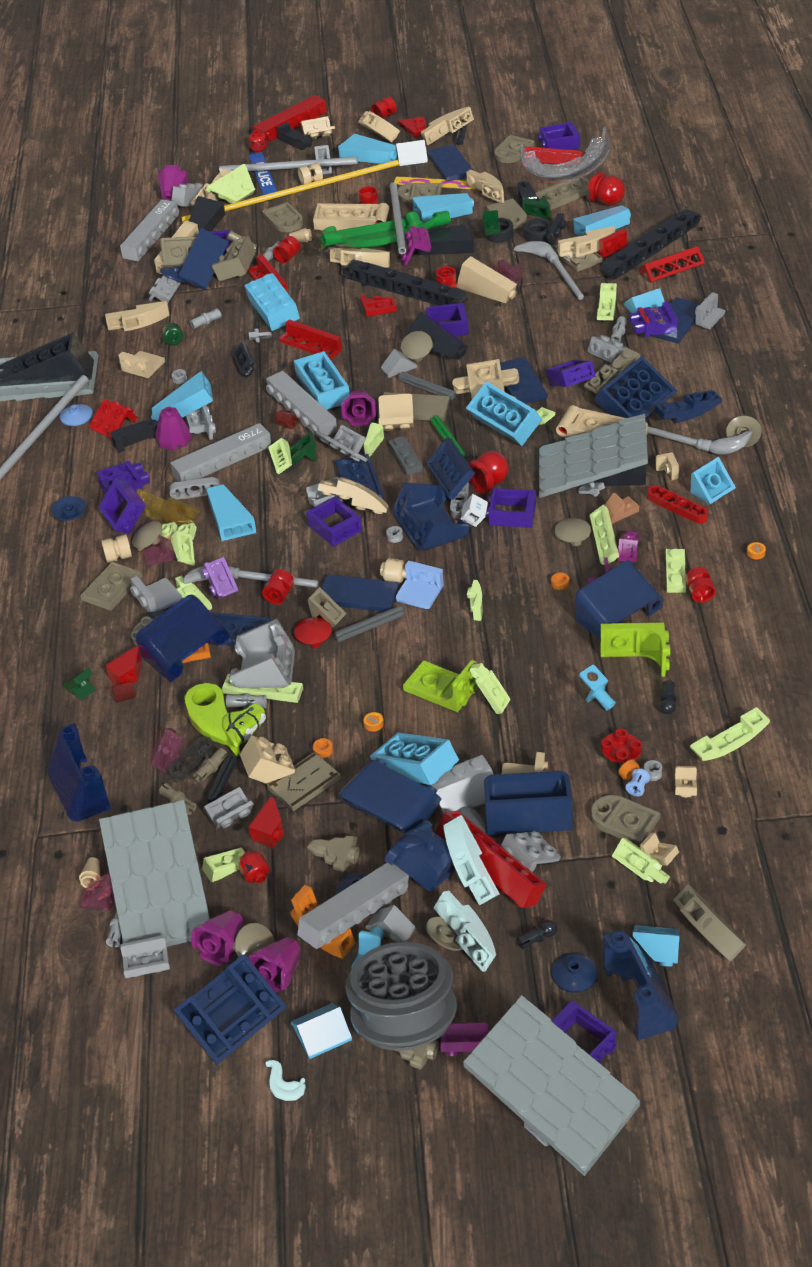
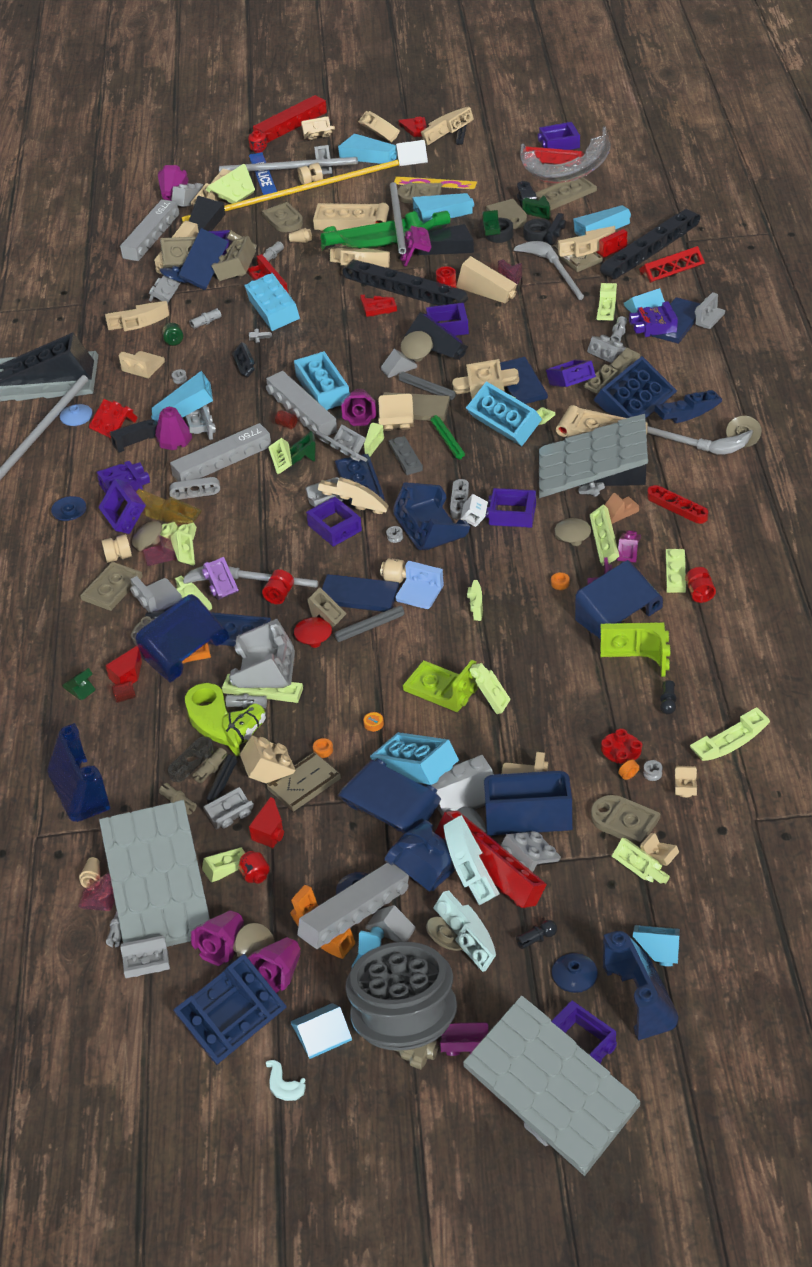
clear pink slope [151,728,186,773] -> none
medium azure slope [206,484,256,541] -> none
red wheel [273,236,301,263] -> none
black leg [277,122,312,150] -> none
red fence [279,319,342,360] -> none
dark tan rock [307,835,359,872] -> none
red wheel [358,186,378,204] -> none
red wheel [371,97,397,119] -> none
dark blue tile [426,437,475,500] -> none
dark blue tile [427,144,474,182] -> none
tan slope [467,170,504,203] -> none
red tile [468,451,509,494] -> none
dark tan tile [494,135,535,163] -> none
medium azure bracket [579,665,616,711] -> none
red tile [588,171,625,205] -> none
light blue bush [626,768,650,796] -> none
tan bracket [655,452,679,480] -> none
dark tan slope [673,884,746,961] -> none
medium azure slope [690,457,736,504] -> none
orange tile [747,542,766,560] -> none

